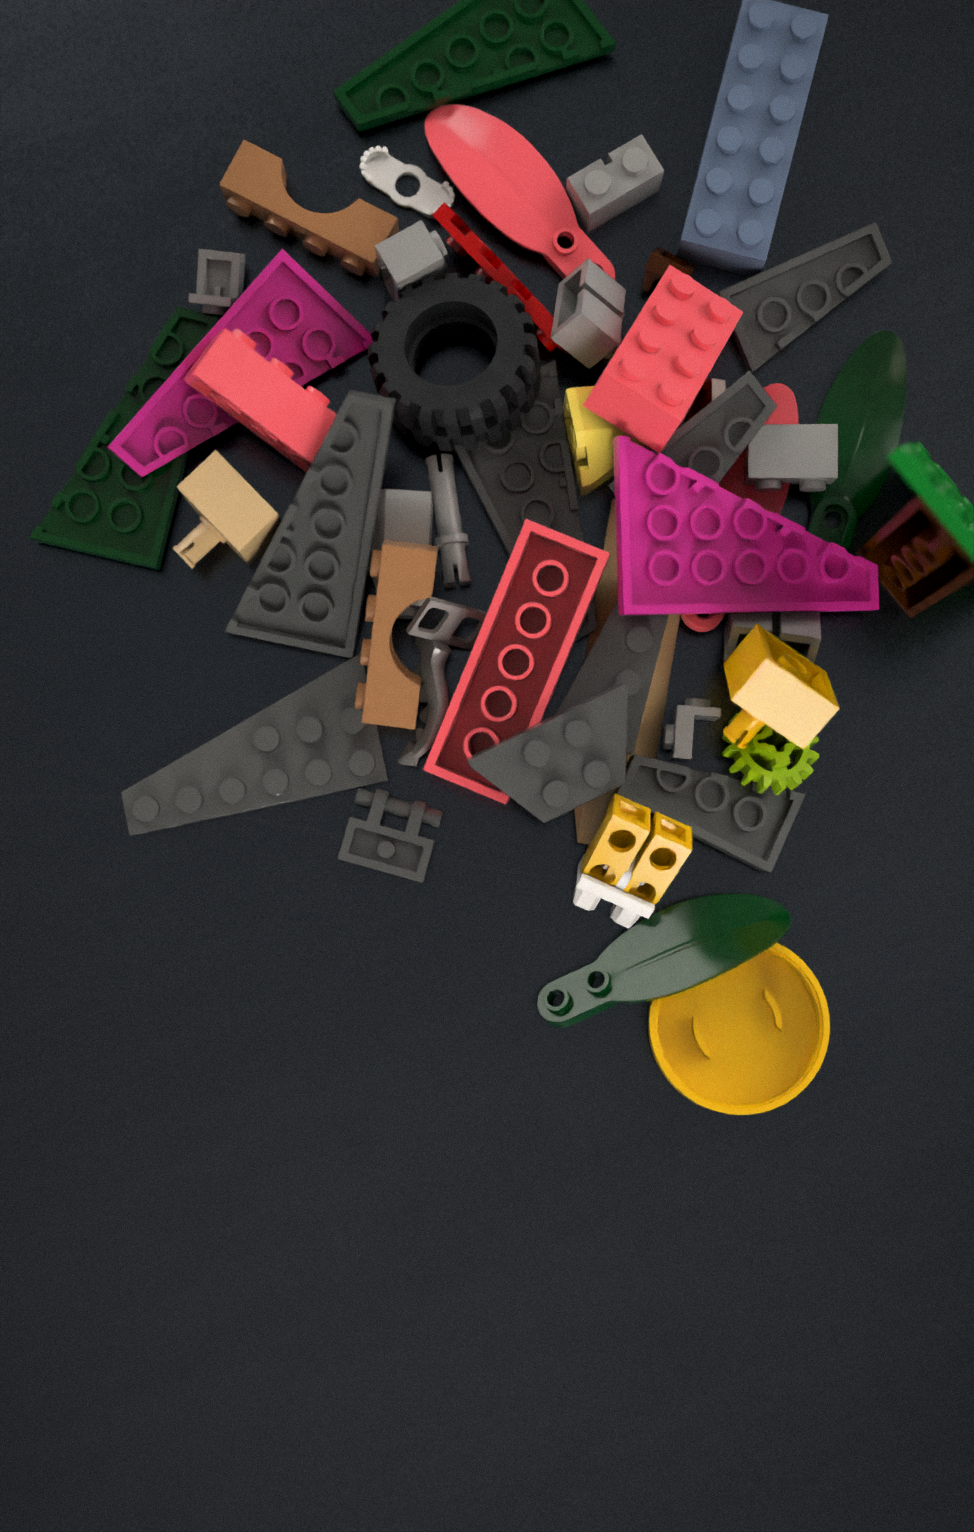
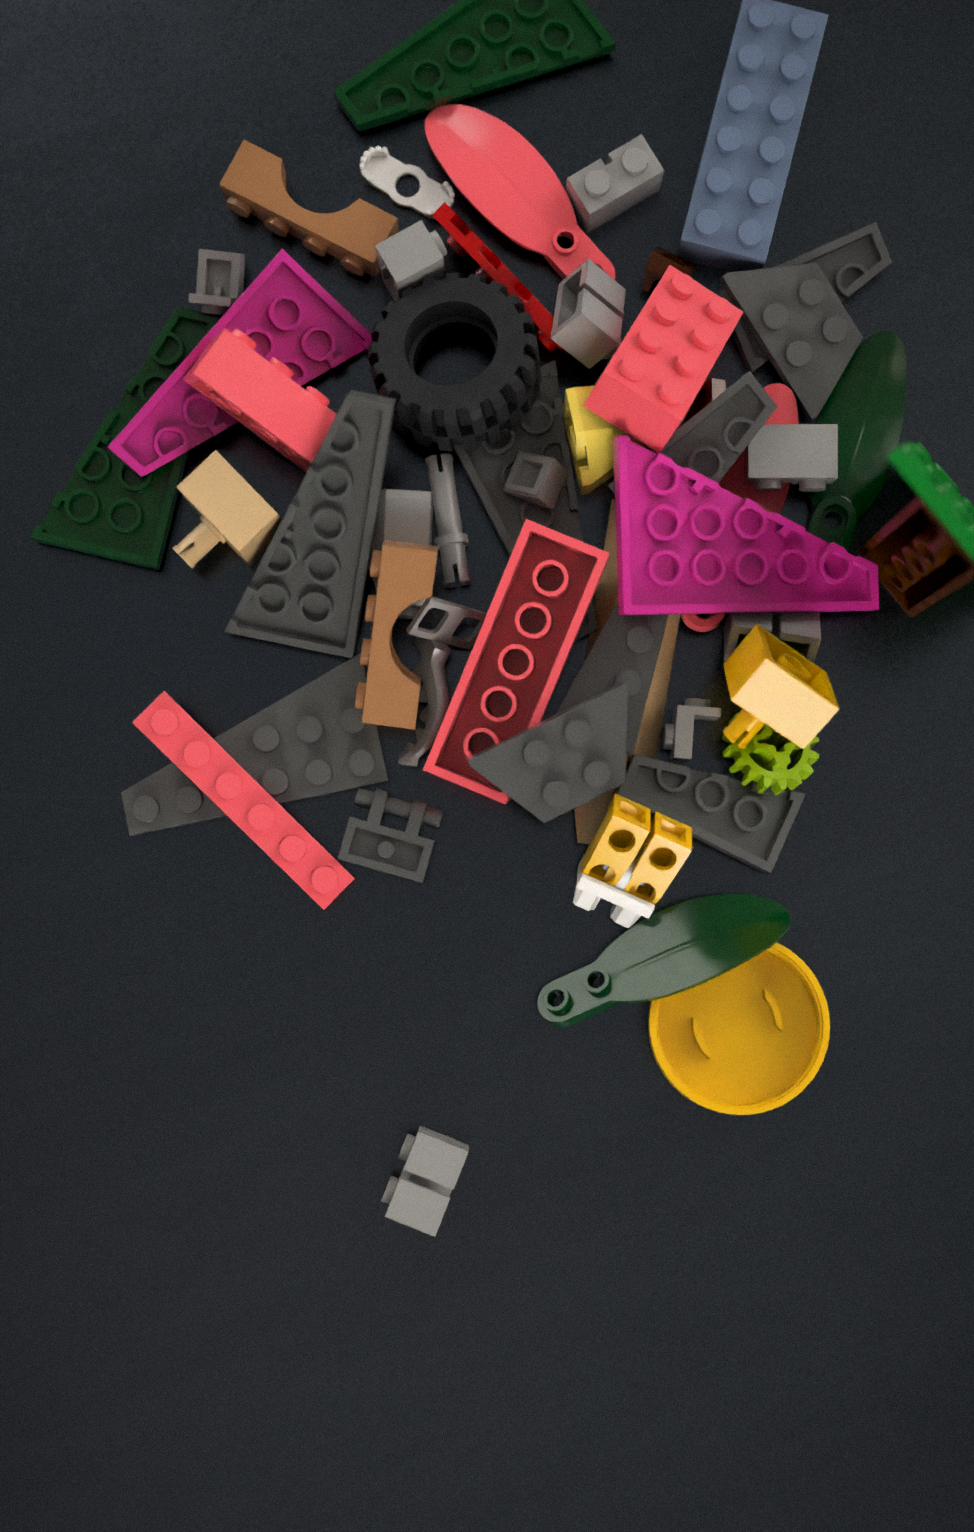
none -> coral plate [132,691,355,910]
none -> light grey piece [381,1126,469,1237]
none -> light grey slope [503,450,568,509]
none -> dark grey wing [719,263,863,421]

